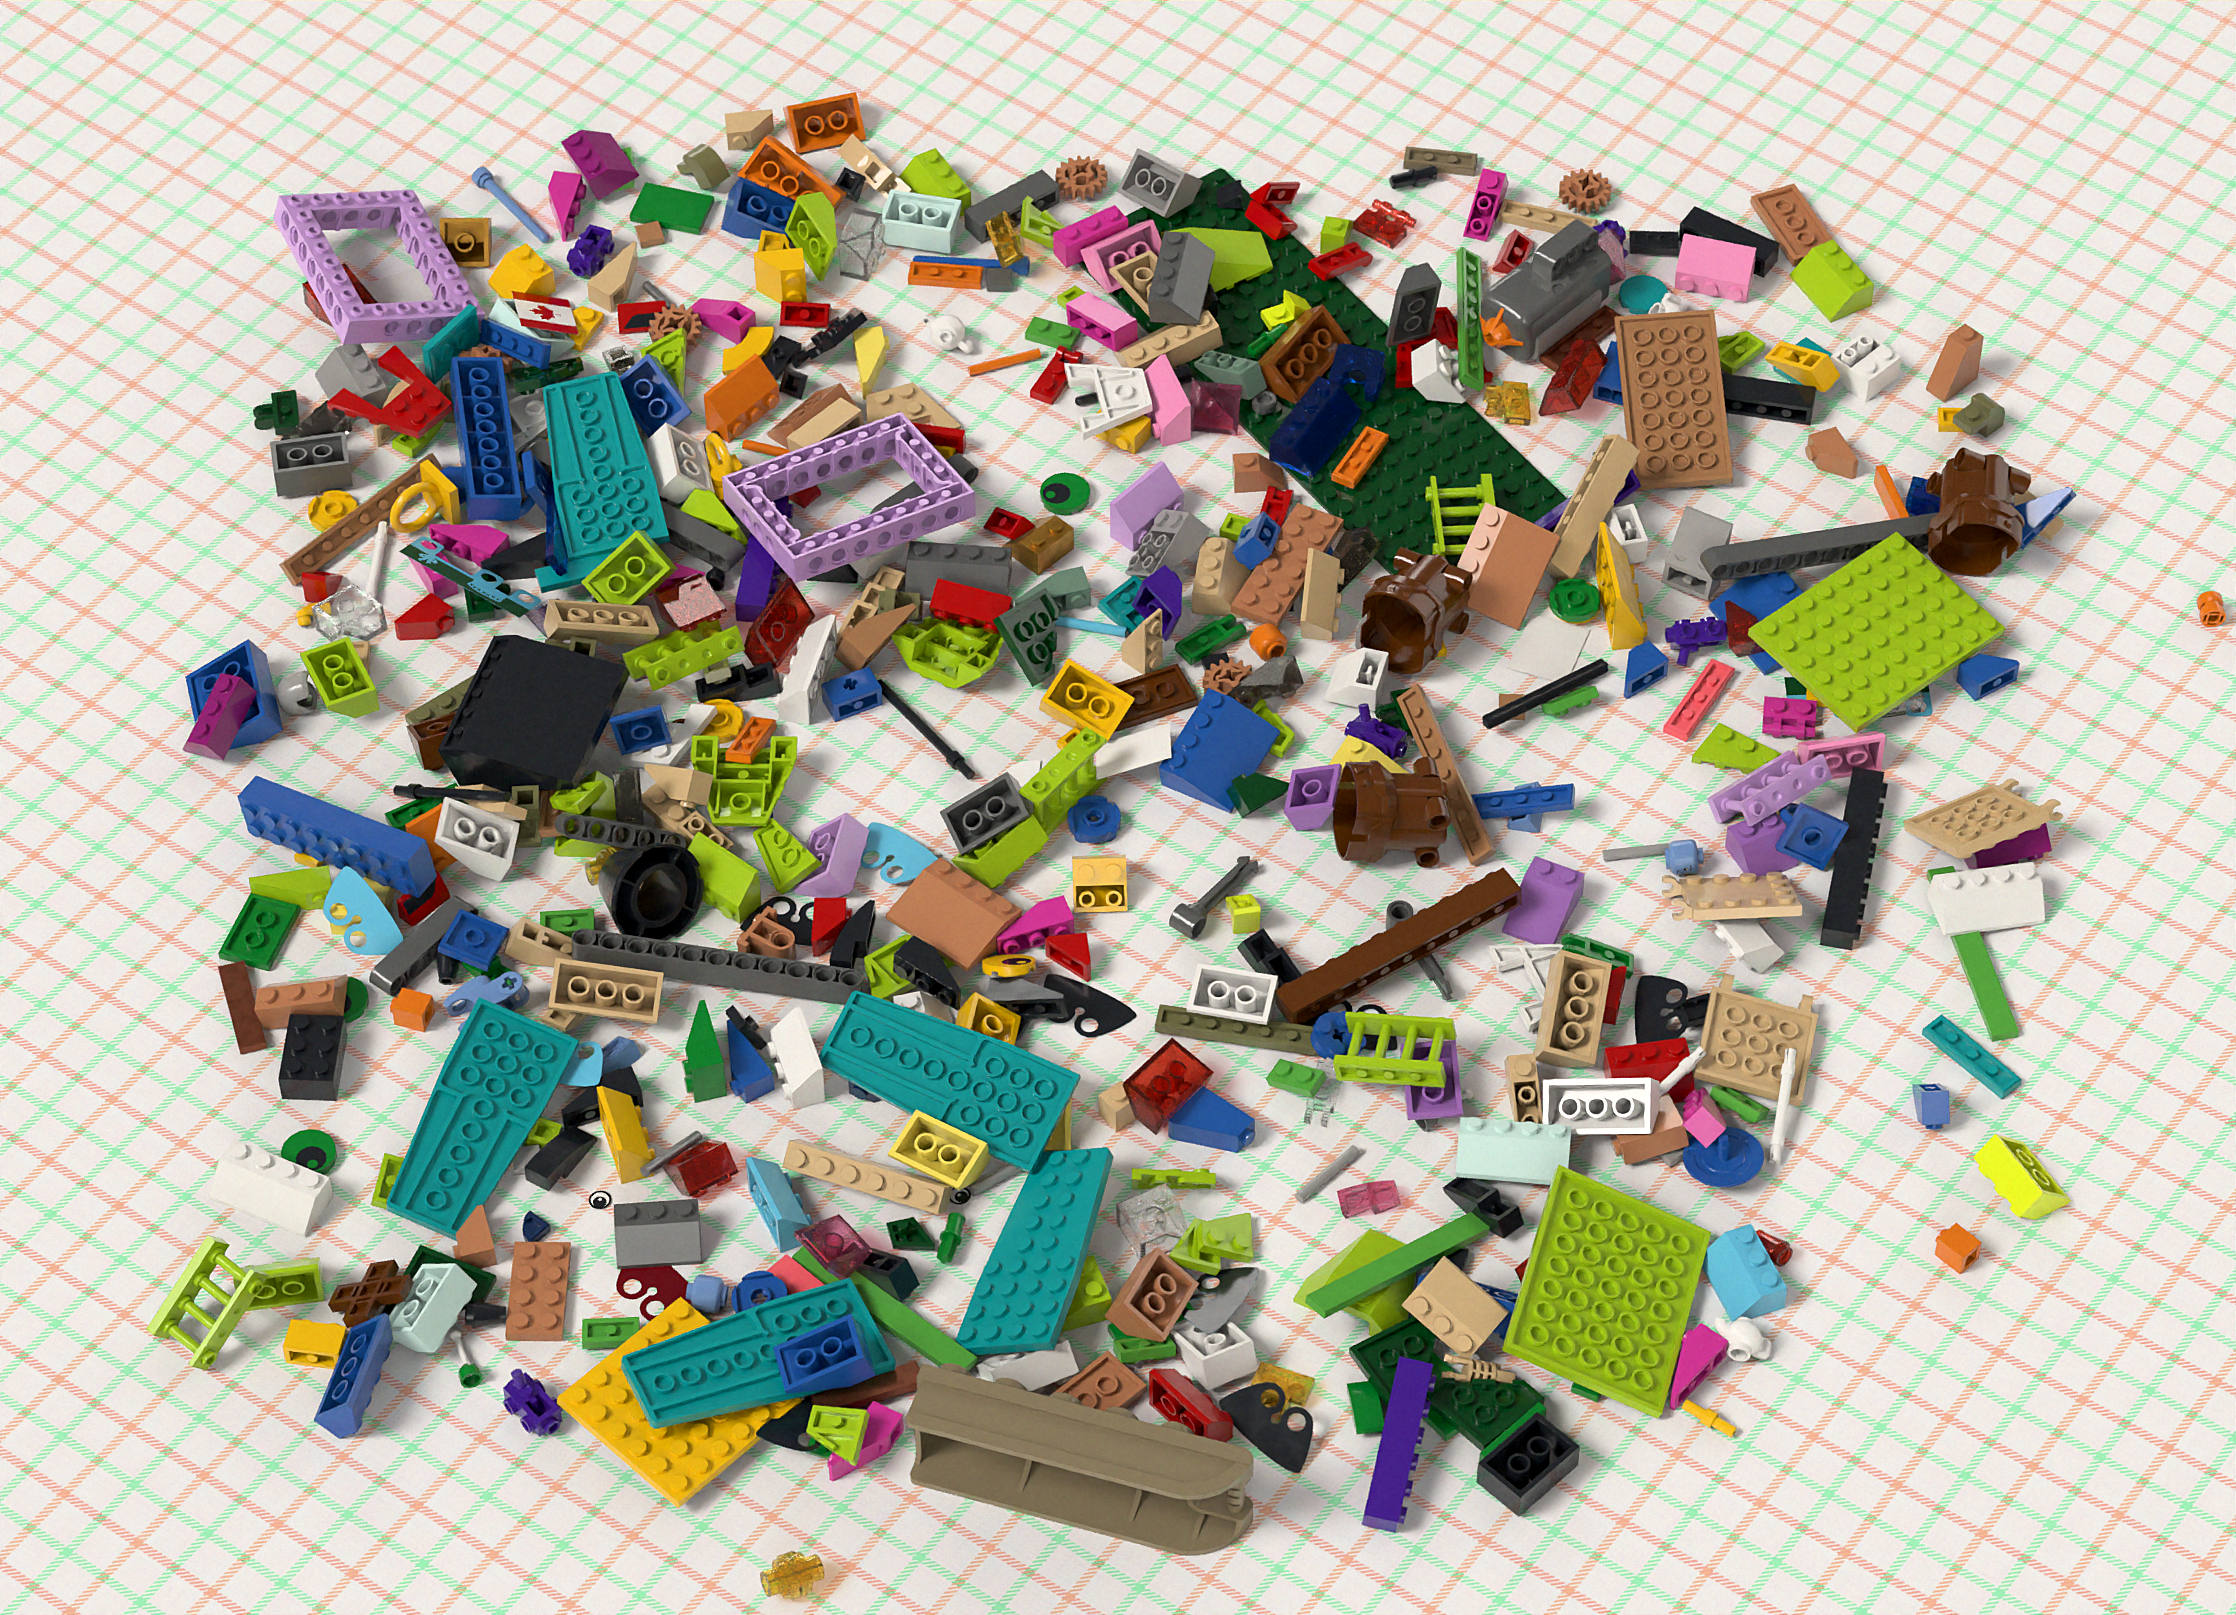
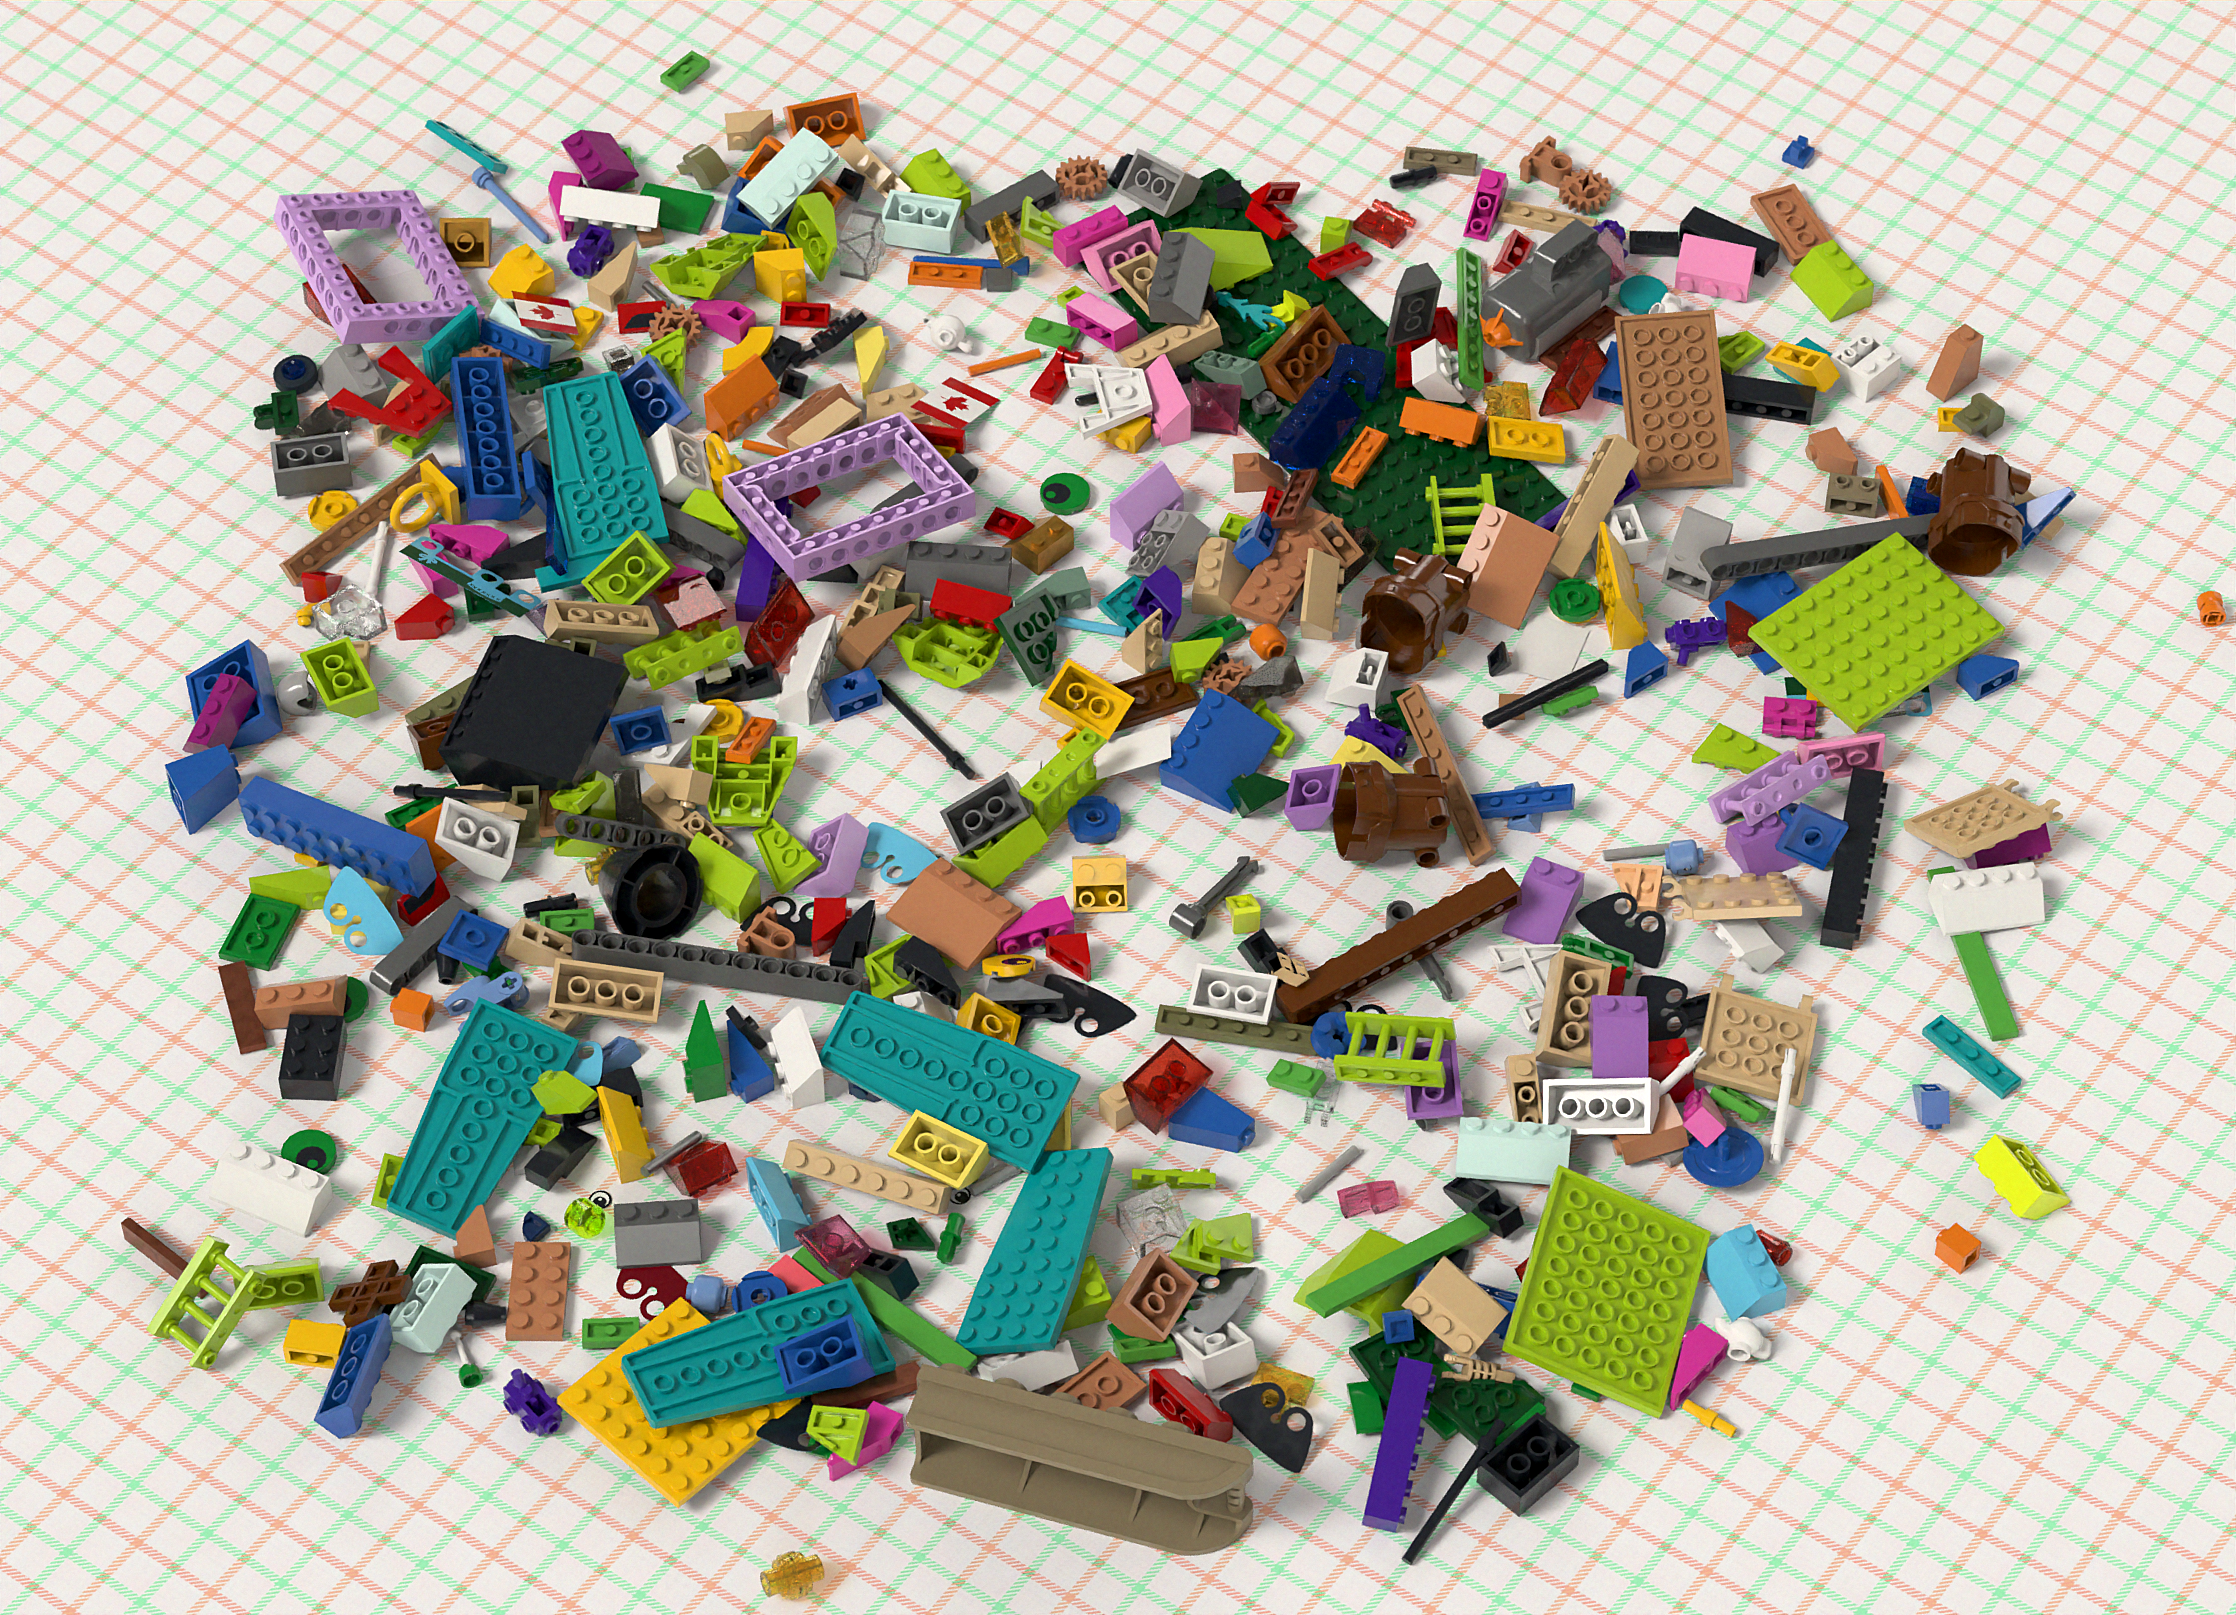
coral tile [1663,659,1735,742] -> none
none -> copper tile [121,1217,209,1300]
none -> blue slope [165,744,242,835]
none -> black wheel [273,355,318,395]
none -> teal tile [425,119,508,174]
none -> black axle [523,893,578,919]
none -> lime slope [531,1070,598,1115]
none -> white slope [559,185,660,232]
none -> clear neon green head [564,1198,606,1239]
none -> lime wedge [650,232,769,300]
none -> bright green plate [660,50,710,92]
none -> light aqua slope [736,127,839,230]
none -> sticker [910,377,1000,429]
none -> black cone [1108,154,1133,189]
none -> lime slope [1169,637,1223,683]
none -> teal piece [1216,291,1286,331]
none -> tan piece [1268,952,1310,987]
none -> copper tile [1271,468,1319,529]
none -> medium nougat slope [1308,513,1364,569]
none -> blue tile [1382,1309,1414,1344]
none -> orange slope [1399,397,1487,448]
none -> black bar [1401,1419,1506,1565]
none -> yellow plate [1487,416,1566,464]
none -> black slope [1487,641,1512,677]
none -> nougat pin [1519,135,1572,187]
none -> black piece [1575,892,1666,968]
none -> medium lavender slope [1588,995,1648,1079]
none -> light nougat wing [1612,863,1664,913]
none -> blue tile [1782,135,1815,169]
none -> dark tan brick [1824,473,1881,518]

